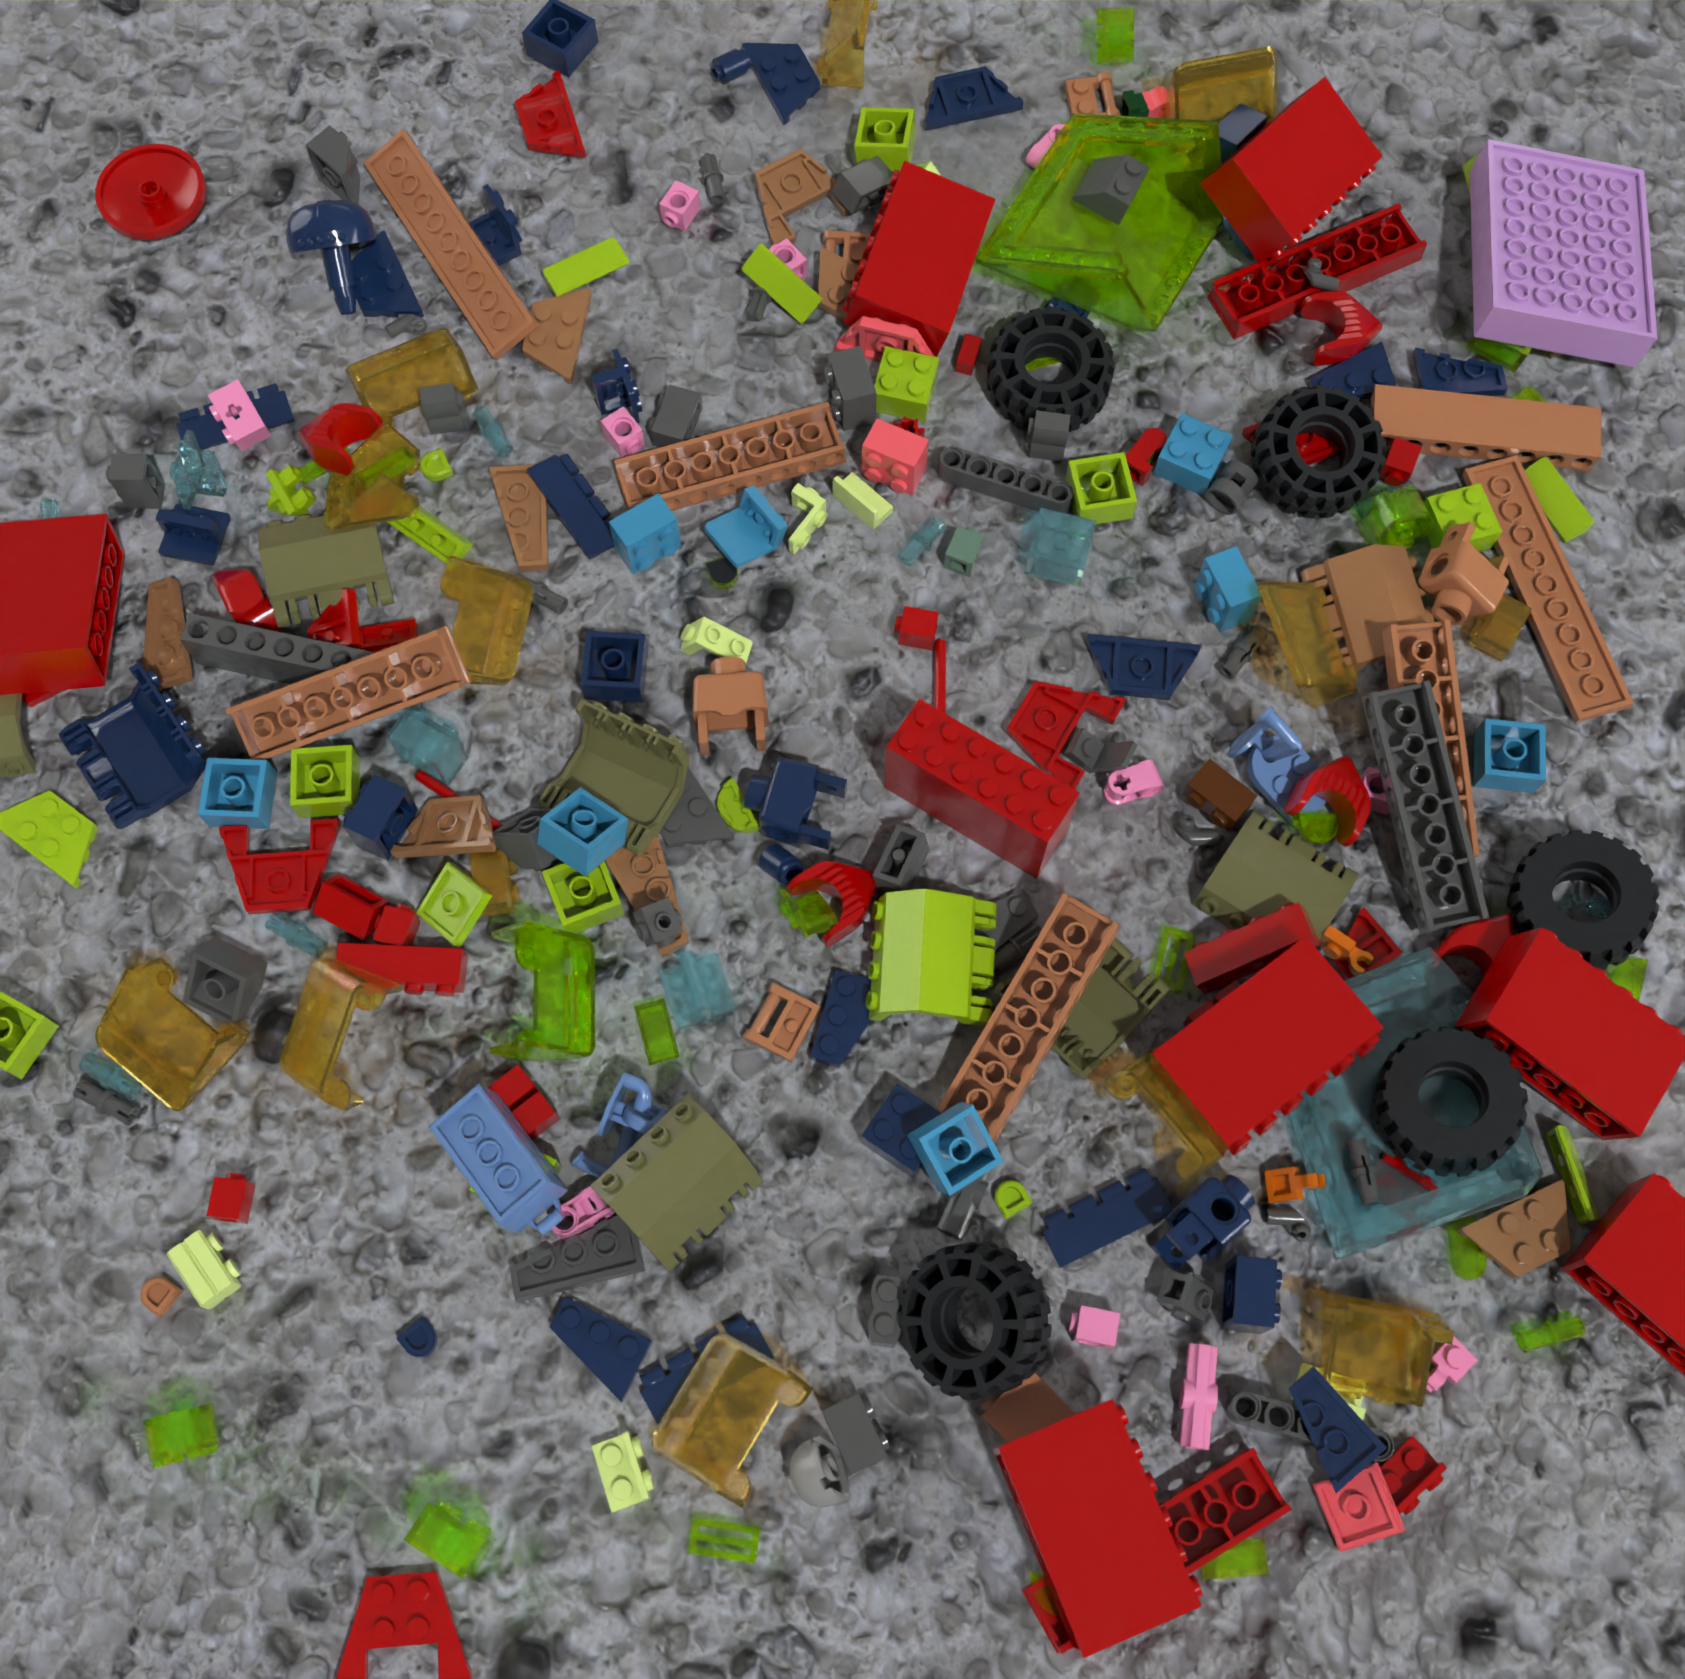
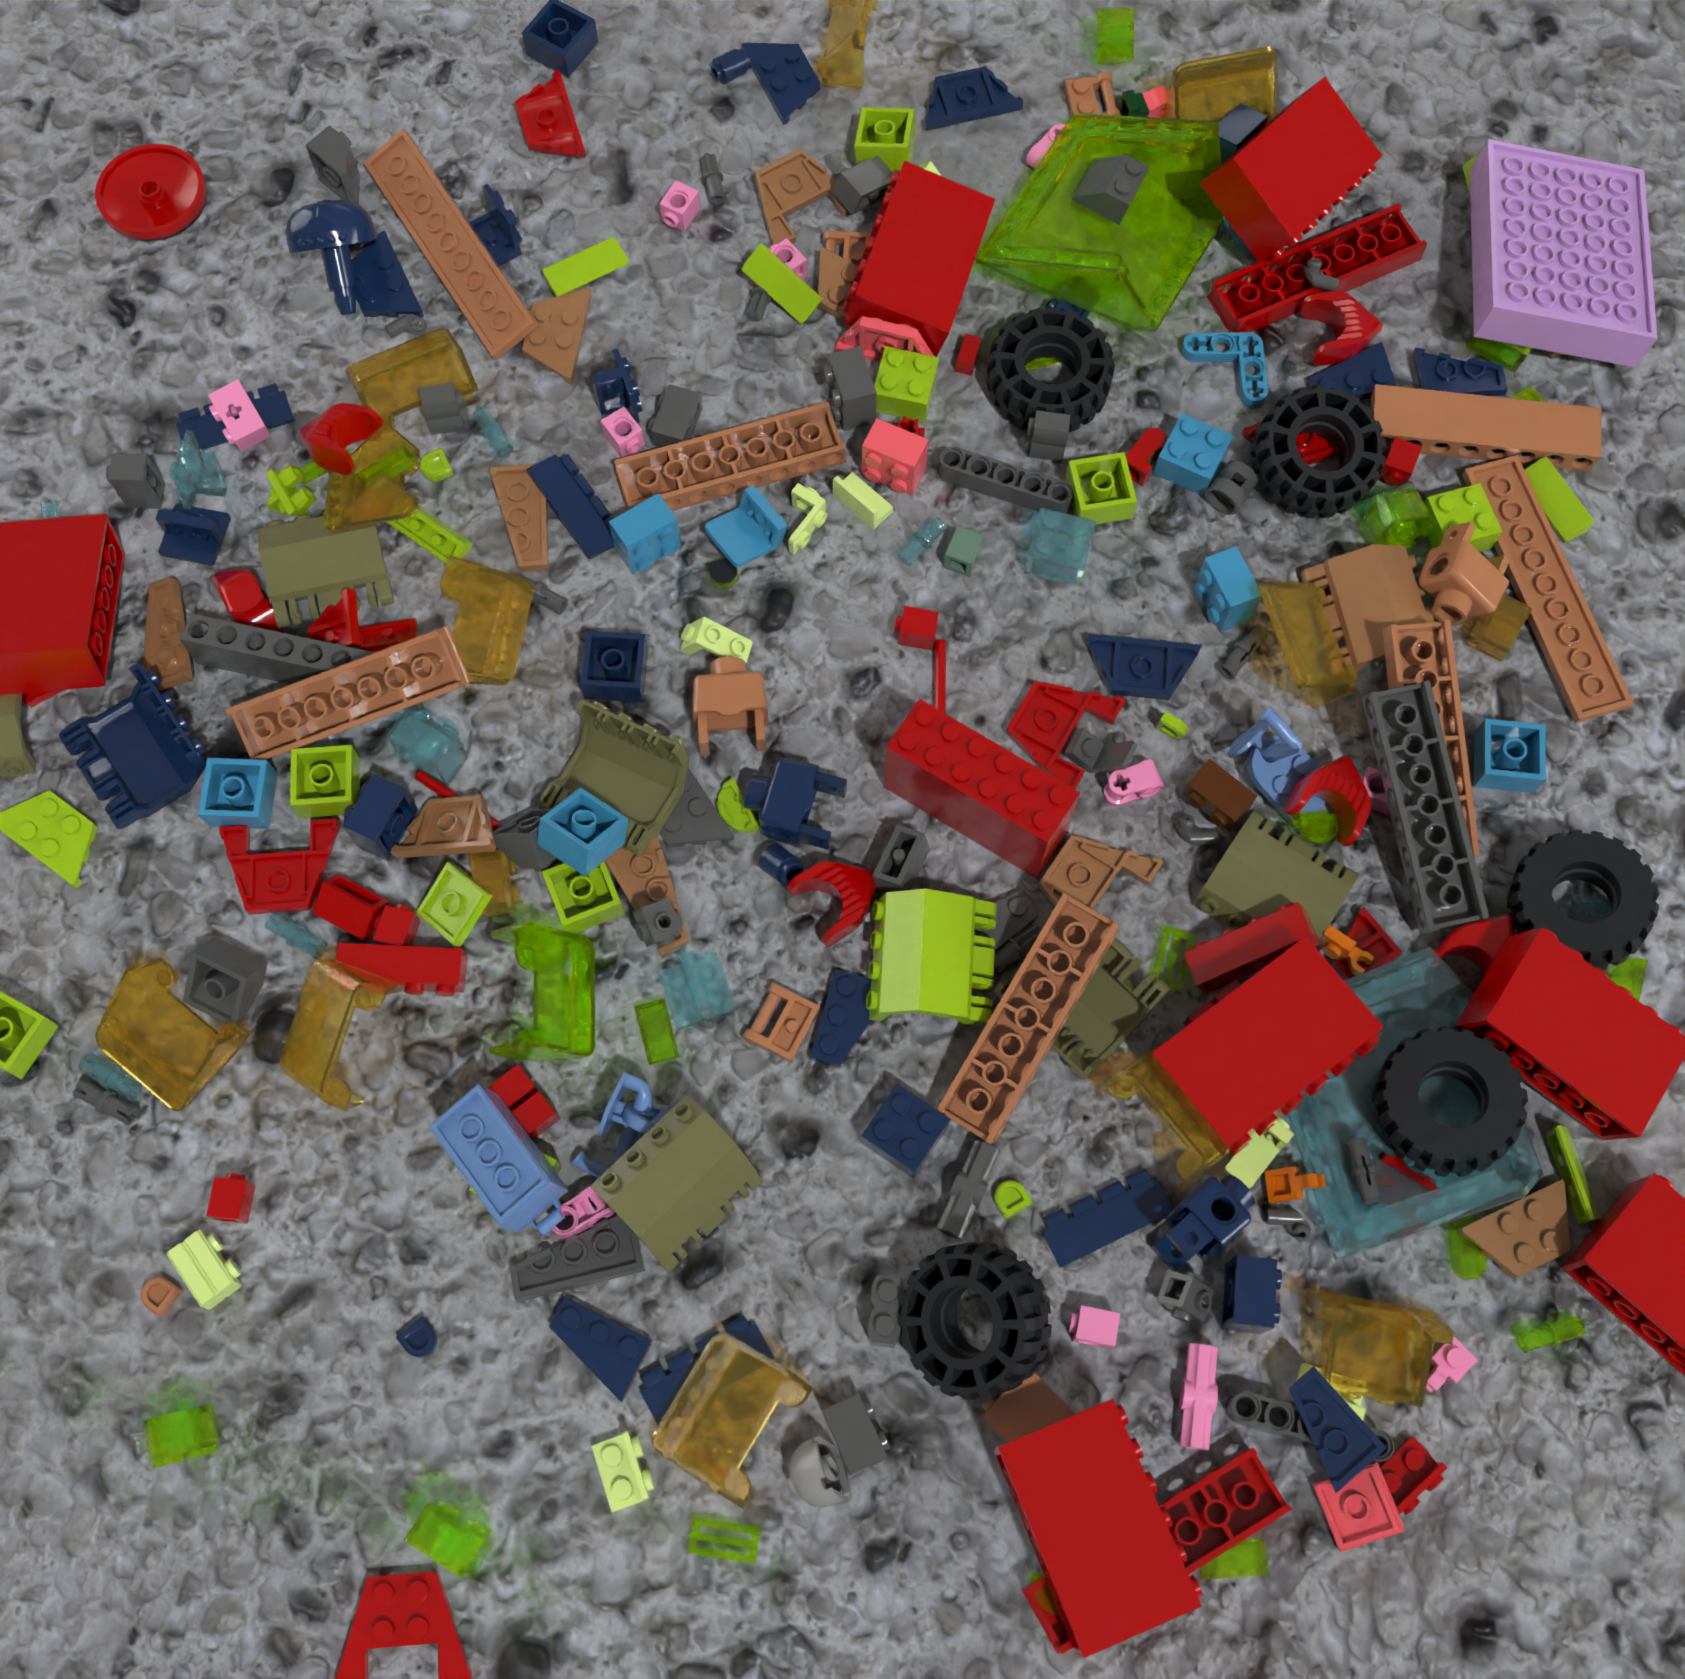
clear neon green bracket [778,888,838,938] -> none
dark azure brick [907,1102,1004,1196] -> none
none -> medium nougat wing [1038,835,1164,909]
none -> lime tile [1156,711,1189,740]
none -> dark azure beam [1181,332,1268,409]
none -> yellowish green bracket [1224,1116,1294,1189]

